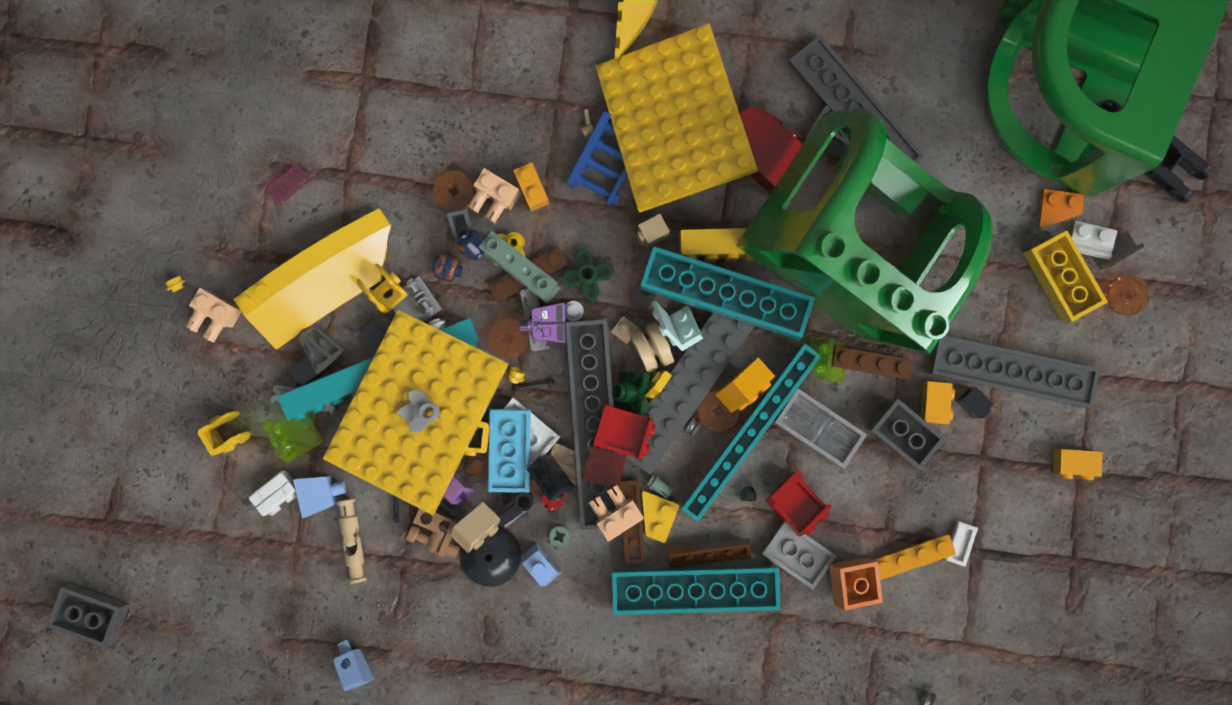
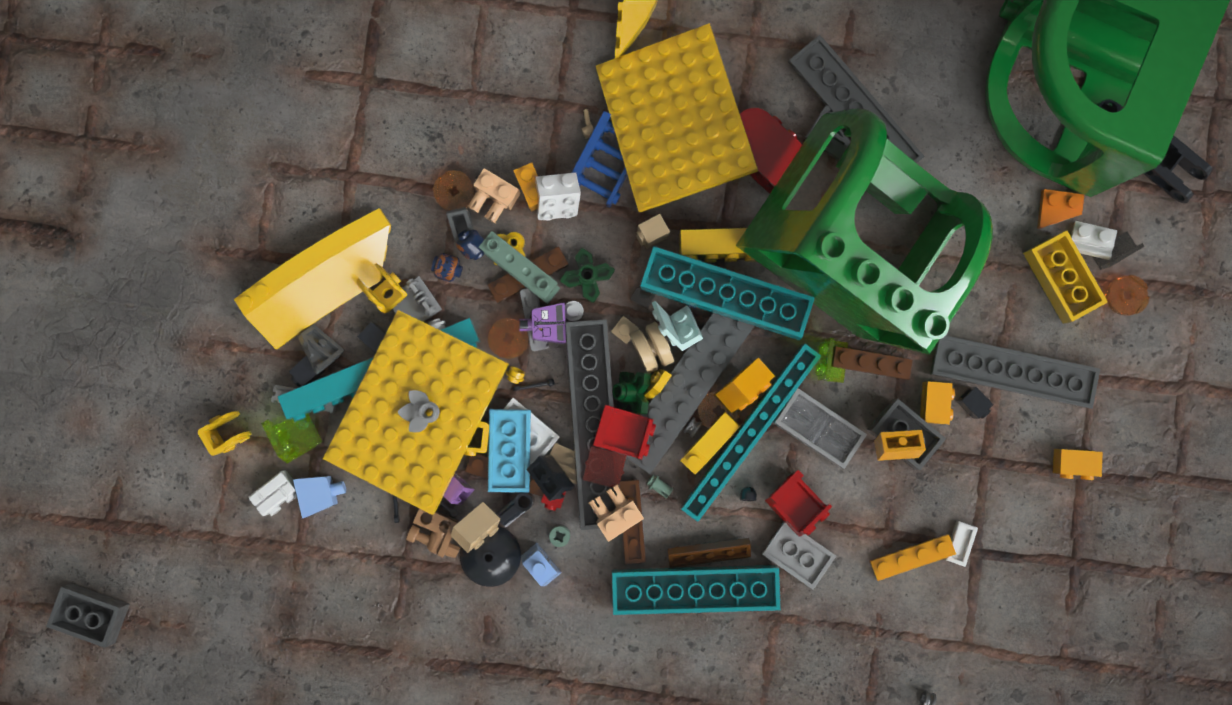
yellow plate [165,276,185,293] -> none
light nougat brick [185,288,241,343] -> none
clear pink tile [266,163,311,205] -> none
light blue torso [334,640,374,691] -> none
tan piece [336,499,367,584] -> none
yellow wing [642,490,680,543] -> none
orange brick [829,557,883,610] -> none
none -> white bracket [535,173,581,221]
none -> yellow slope [680,412,740,474]
none -> light orange brick [874,430,926,461]

